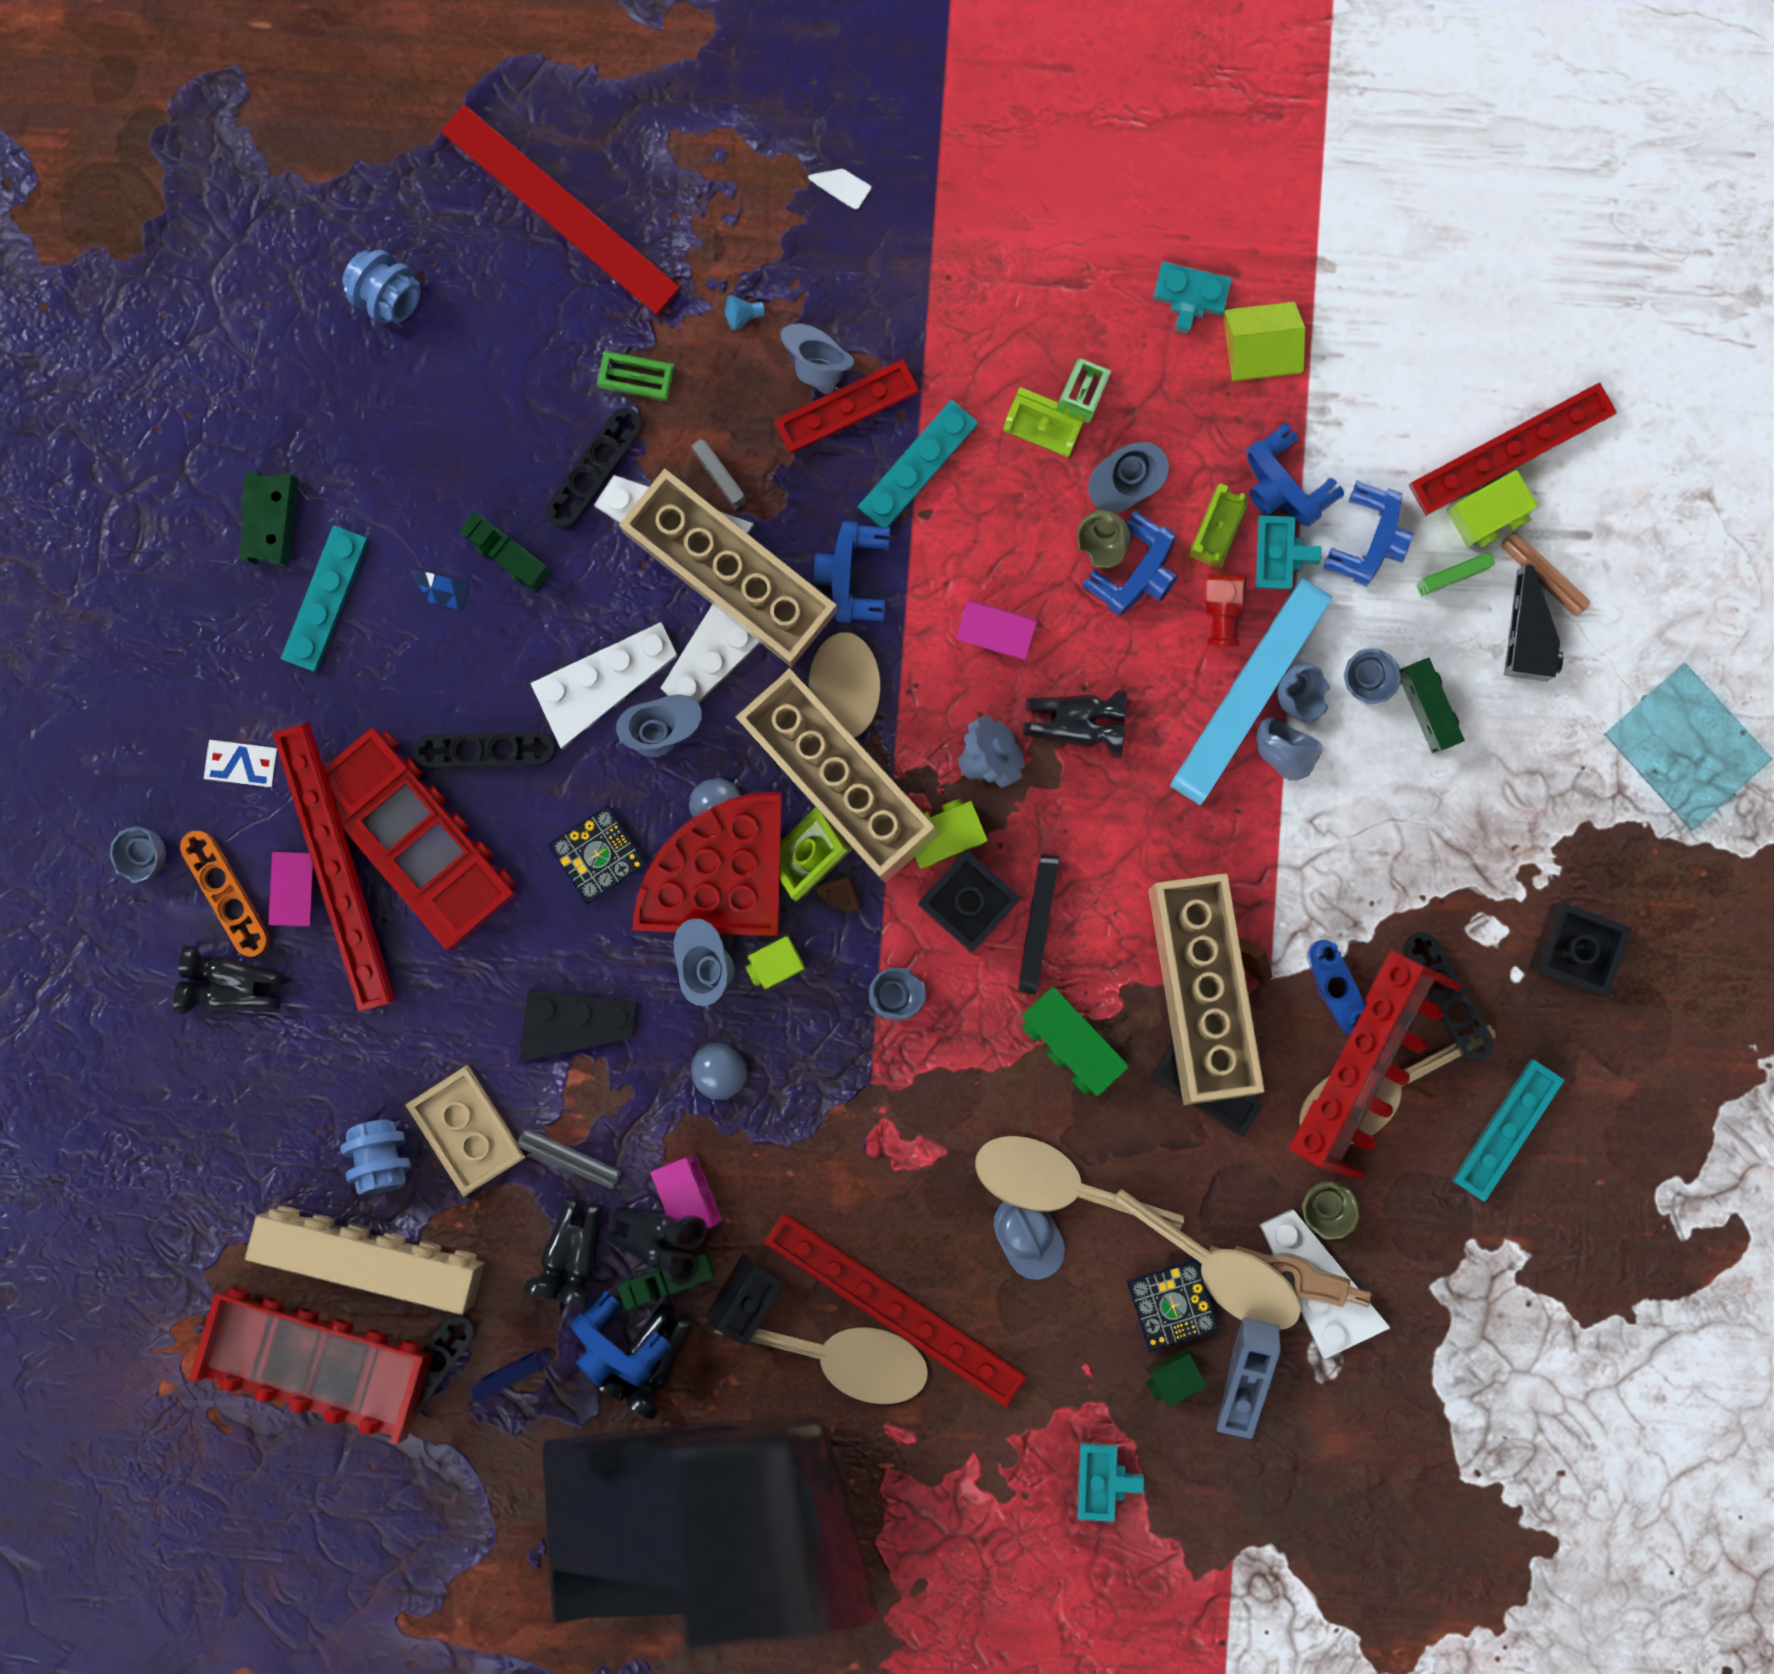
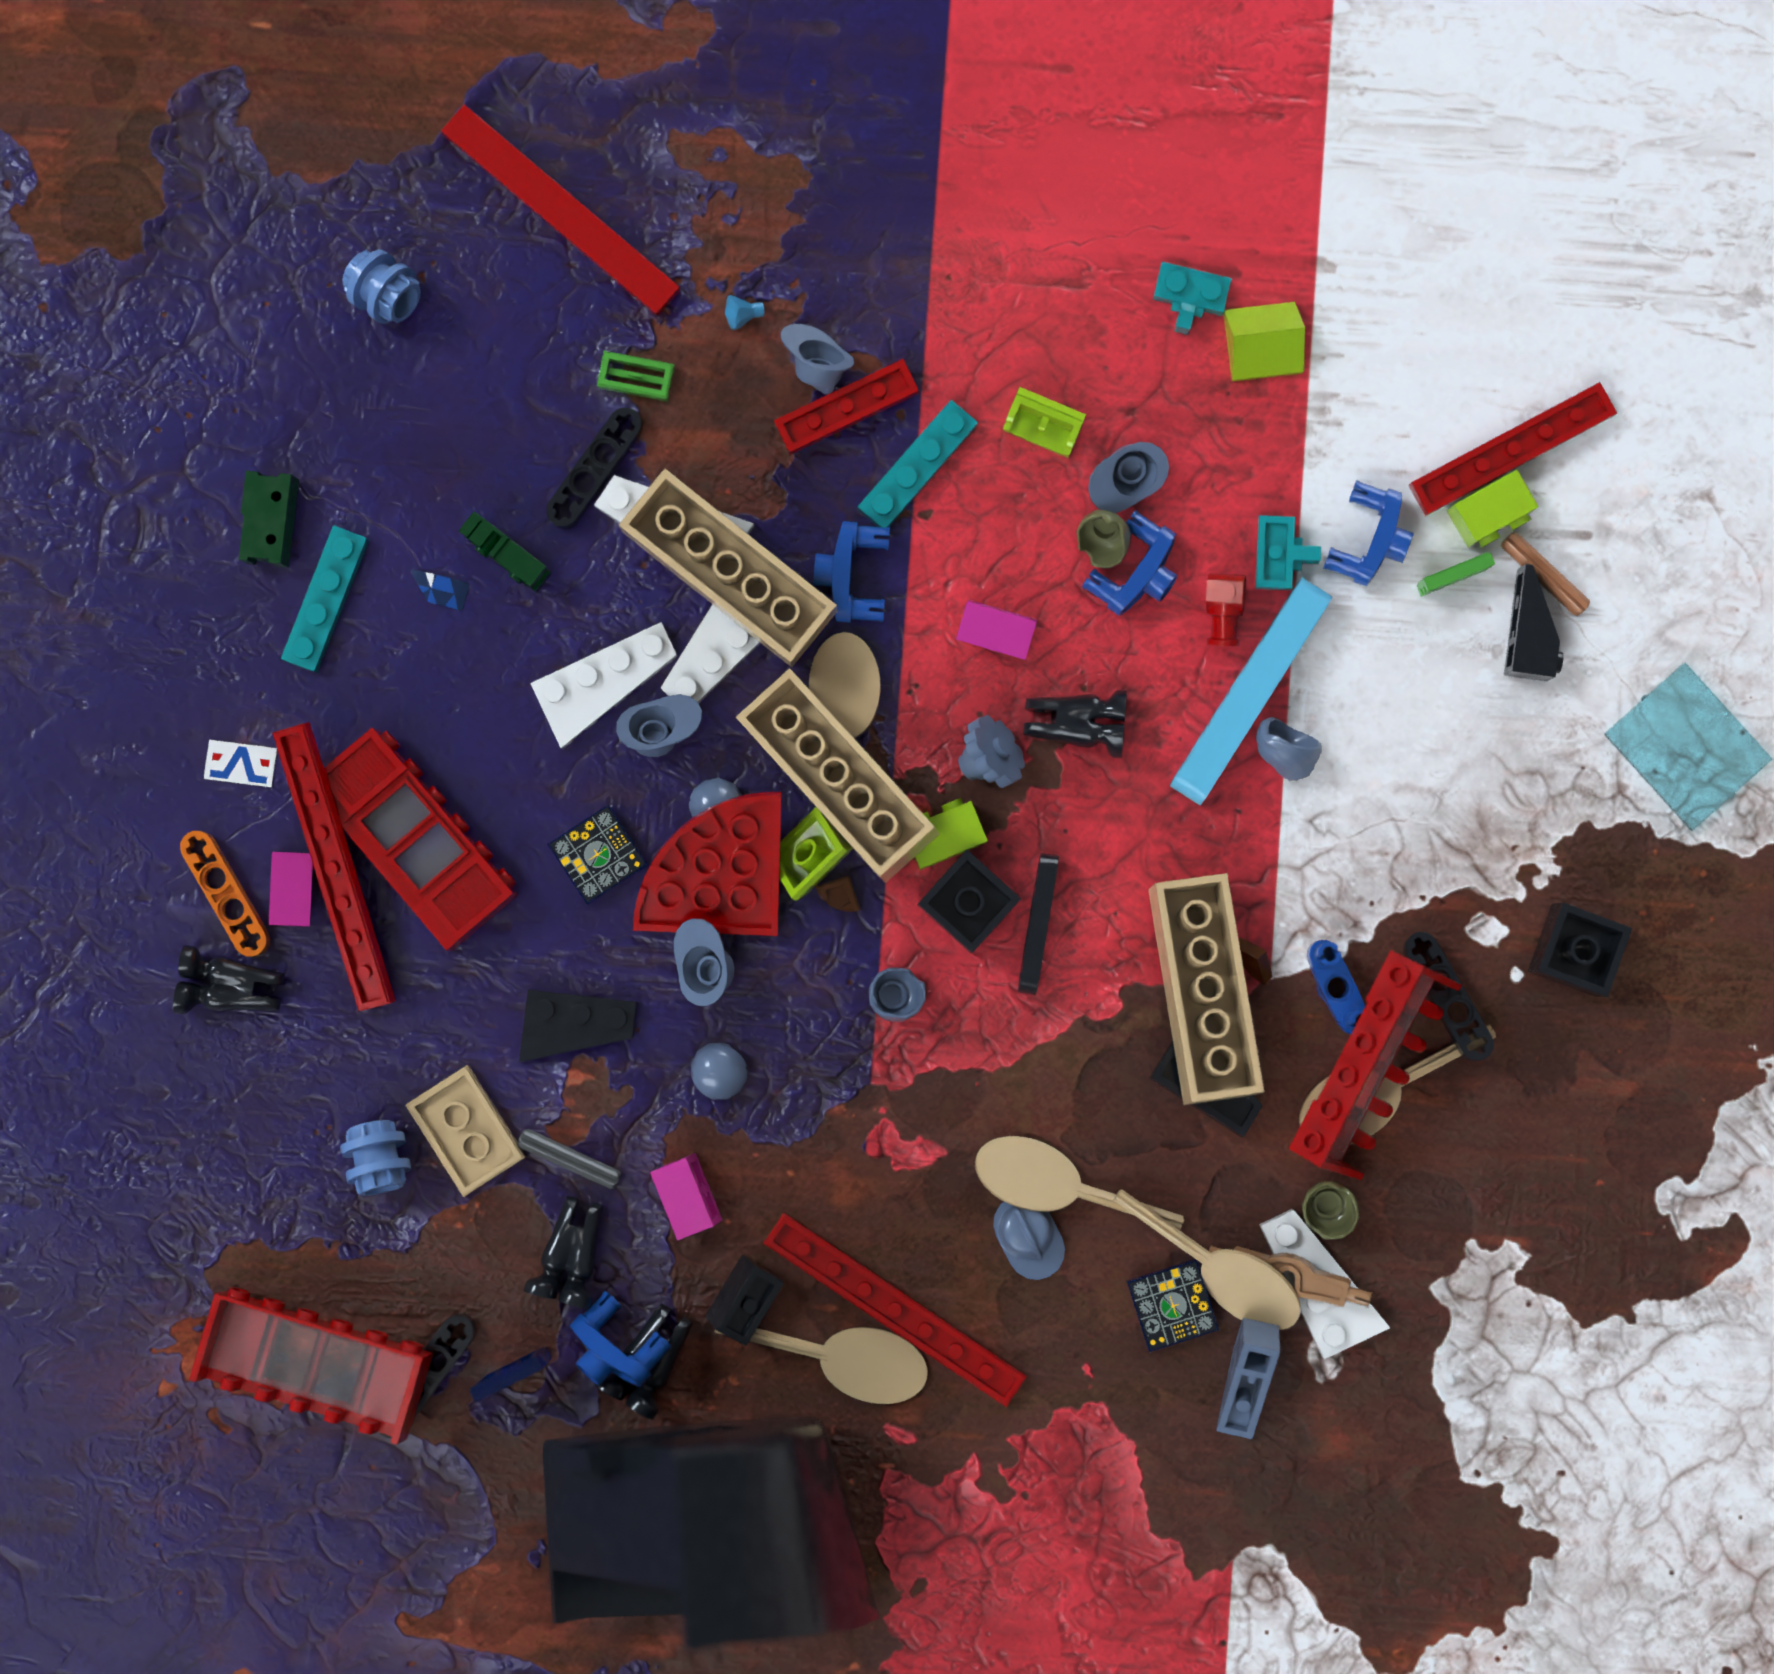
sand blue hair [110,826,167,883] -> none
tan brick [245,1206,485,1314] -> none
black beam [413,732,556,769] -> none
black piece [608,1206,707,1286] -> none
dark green piece [617,1250,716,1310] -> none
light grey tile [691,439,746,511] -> none
lime brick [746,936,806,989] -> none
white sticker [808,169,871,209] -> none
green brick [1020,986,1129,1097] -> none
bright green tile [1056,358,1111,423] -> none
teal hinge [1078,1442,1144,1522] -> none
dark green brick [1146,1349,1207,1408] -> none
lime hinge [1188,483,1248,569] -> none
blue connector [1246,423,1344,526] -> none
sand blue hair [1277,663,1331,722] -> none
sand blue hair [1343,648,1401,704] -> none
dark green piece [1400,657,1465,753] -> none
teal plate [1451,1059,1564,1202] -> none

